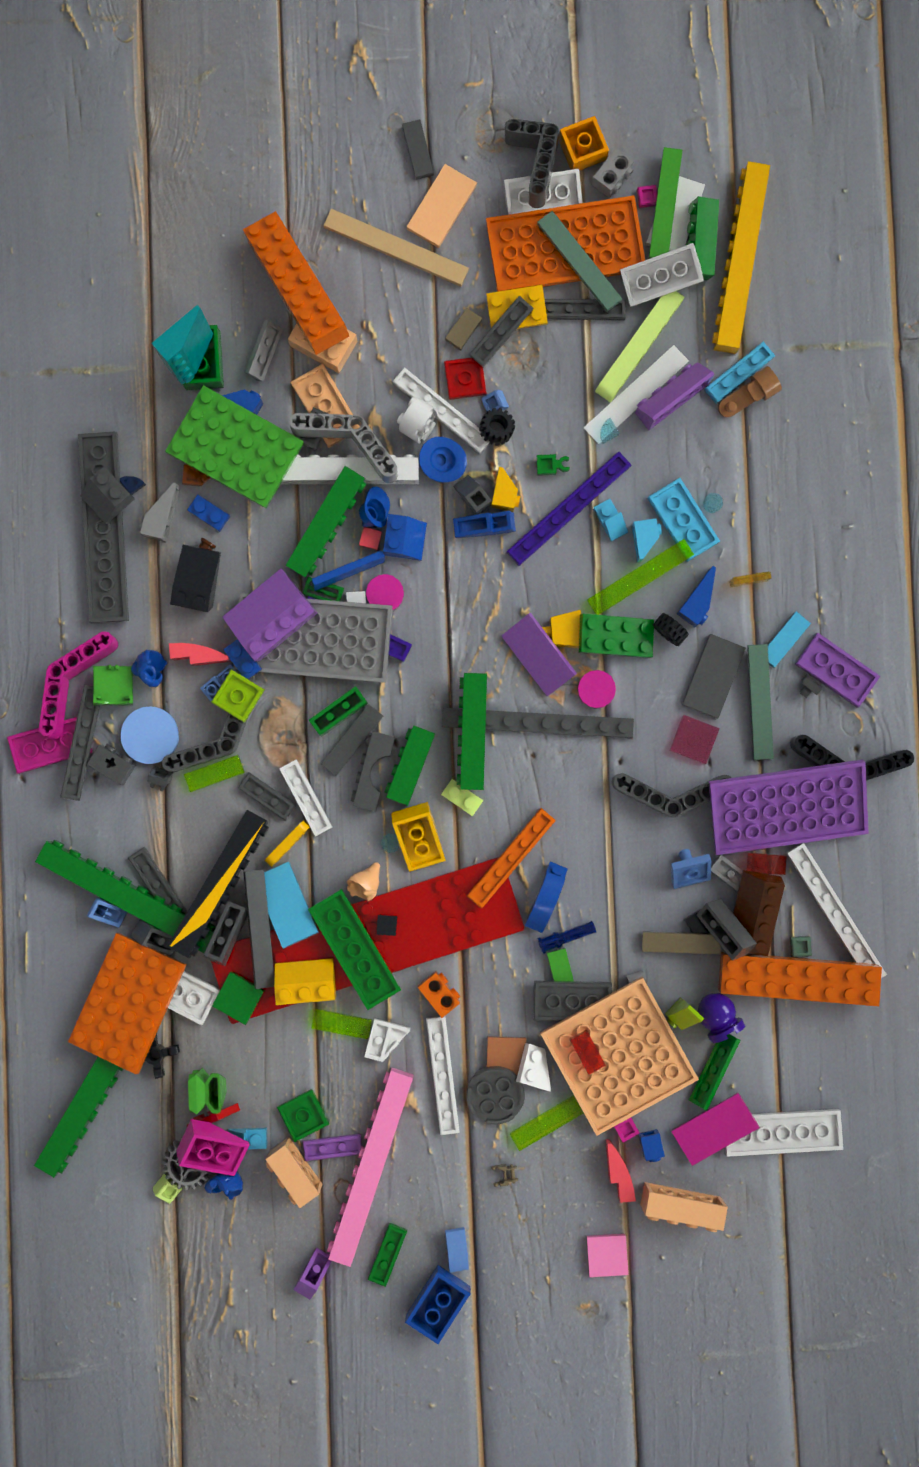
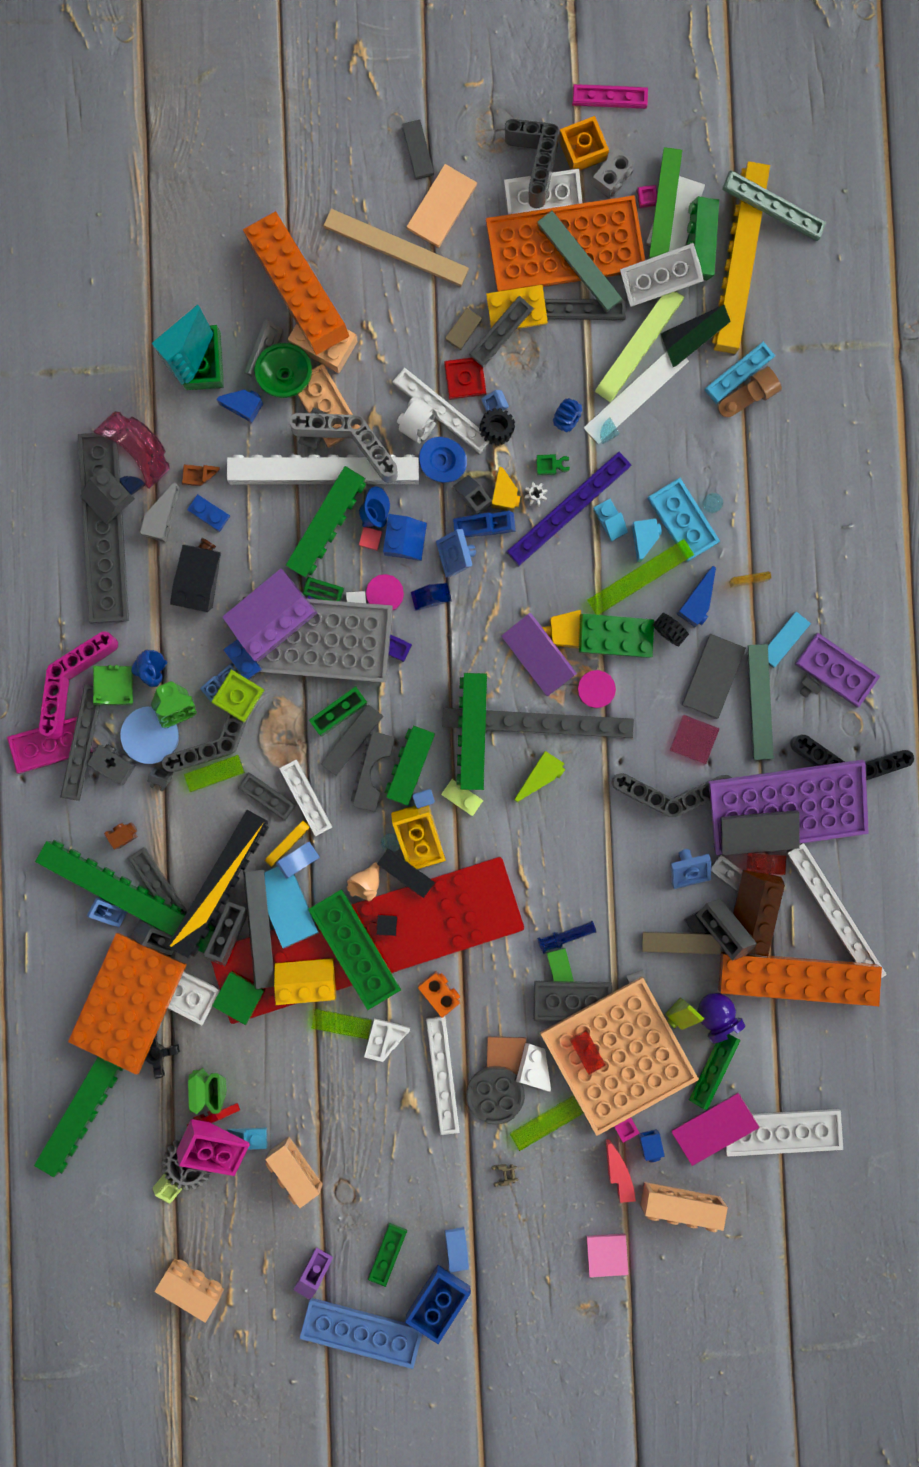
bright green plate [165,385,304,508] -> none
coral slope [169,643,231,666] -> none
blue hair [204,1171,243,1200] -> none
green tile [277,1089,329,1142] -> none
medium lavender tile [303,1134,362,1161] -> none
blue tile [312,550,385,591] -> none
bright pink brick [327,1068,413,1267] -> none
orange tile [467,808,556,909] -> none
blue arch [524,861,568,933] -> none
medium lavender slope [635,362,715,430] -> none
sand green tile [790,936,812,957] -> none
none -> clear pink windscreen [93,411,170,489]
none -> dark orange brick [104,822,138,850]
none -> bright green piece [151,681,197,728]
none -> light nougat brick [154,1258,224,1323]
none -> green dish [255,343,312,398]
none -> medium blue slope [276,842,320,879]
none -> medium blue plate [300,1298,422,1369]
none -> black tile [377,849,435,898]
none -> clear blue slope [411,583,452,611]
none -> medium blue slope [413,789,435,808]
none -> medium blue tile [436,529,476,577]
none -> lime slope [514,751,565,802]
none -> white gear [524,482,548,507]
none -> blue gear [553,398,582,432]
none -> dark pink tile [572,84,648,109]
none -> dark green sticker [660,305,731,367]
none -> dark grey tile [721,810,800,855]
none -> sand green tile [722,170,826,241]

